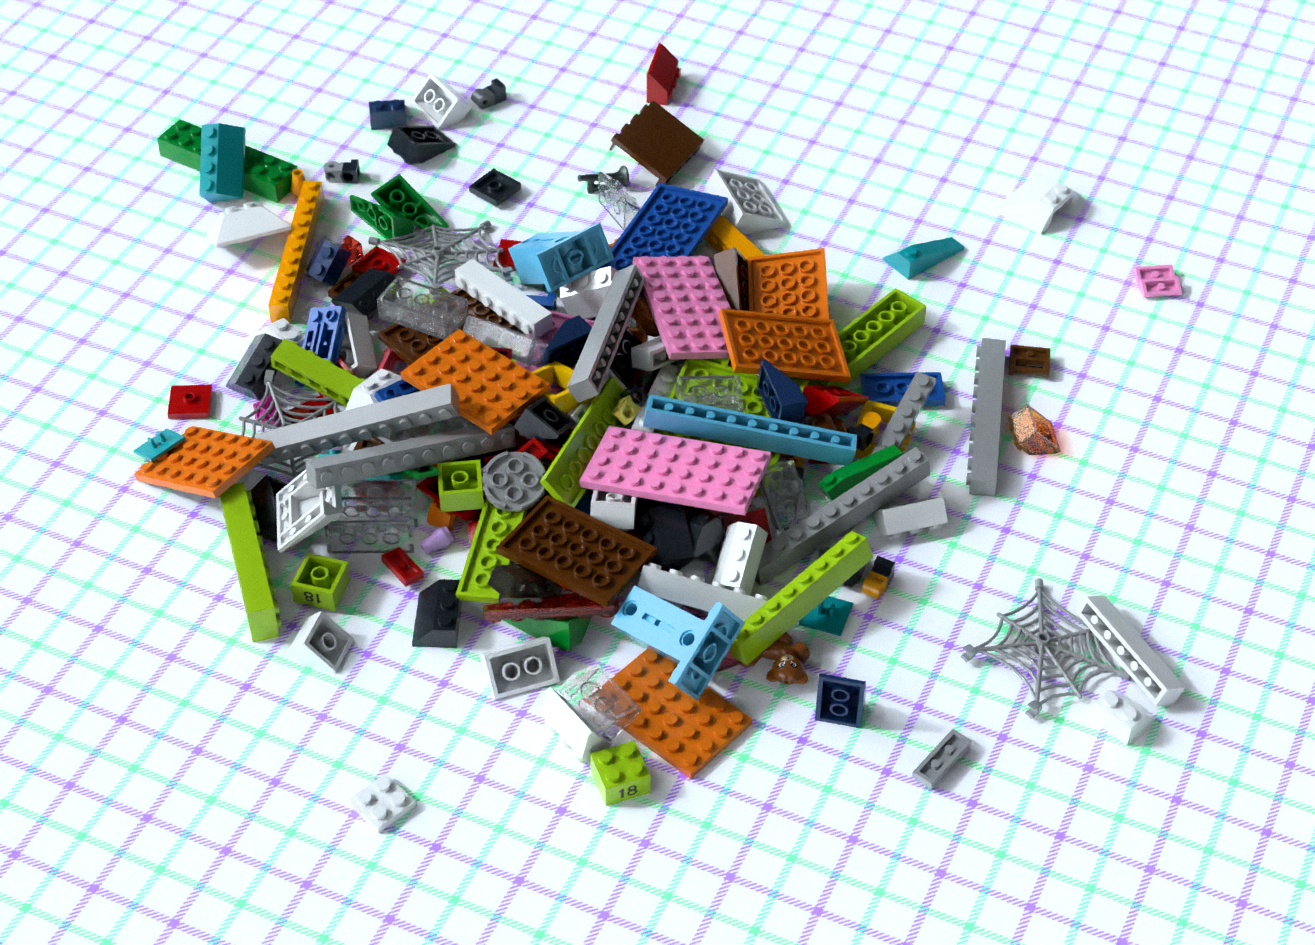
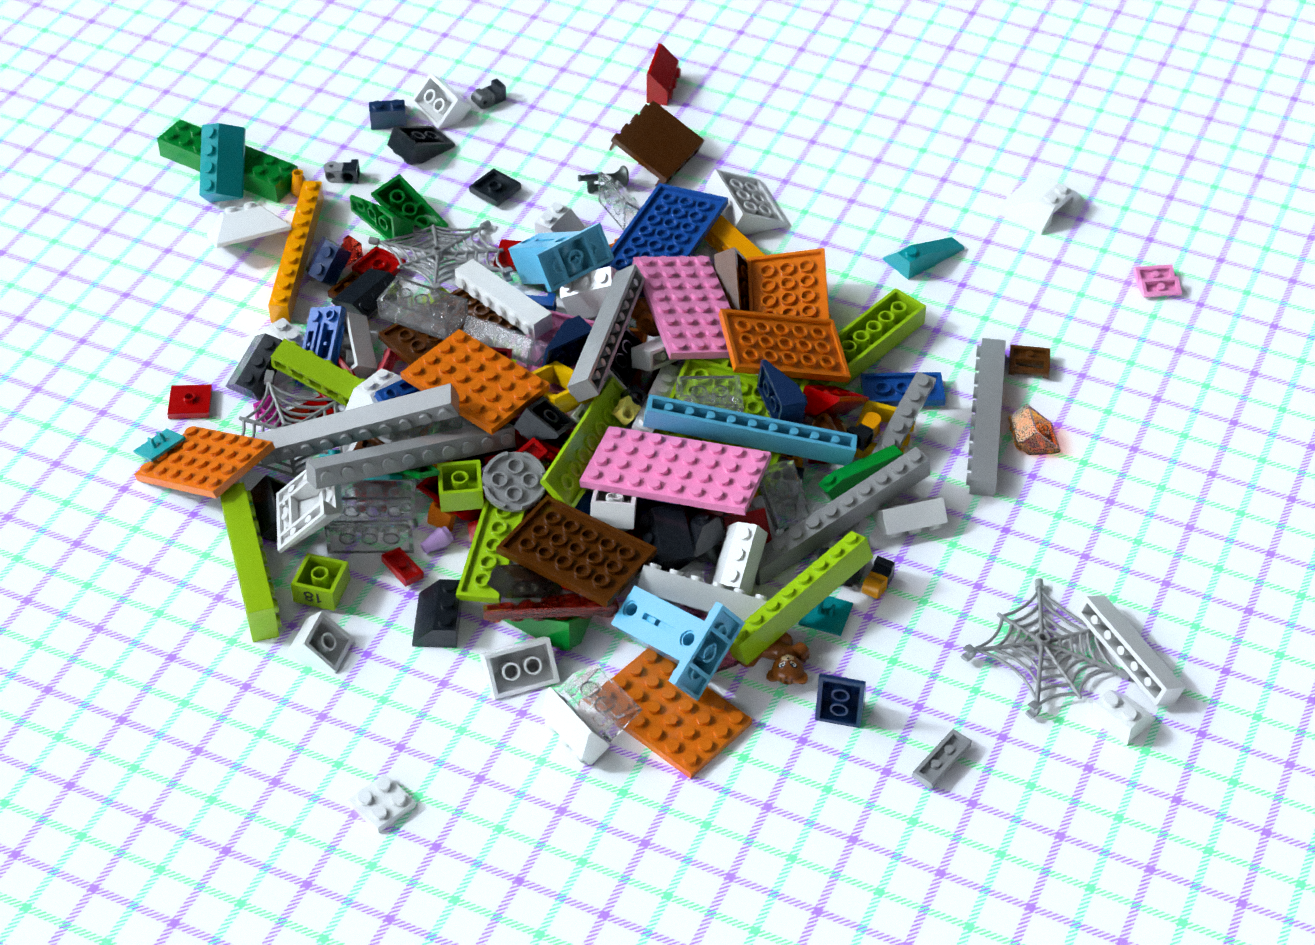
lime brick [590,740,651,806] -> none
none -> white slope [534,201,586,235]

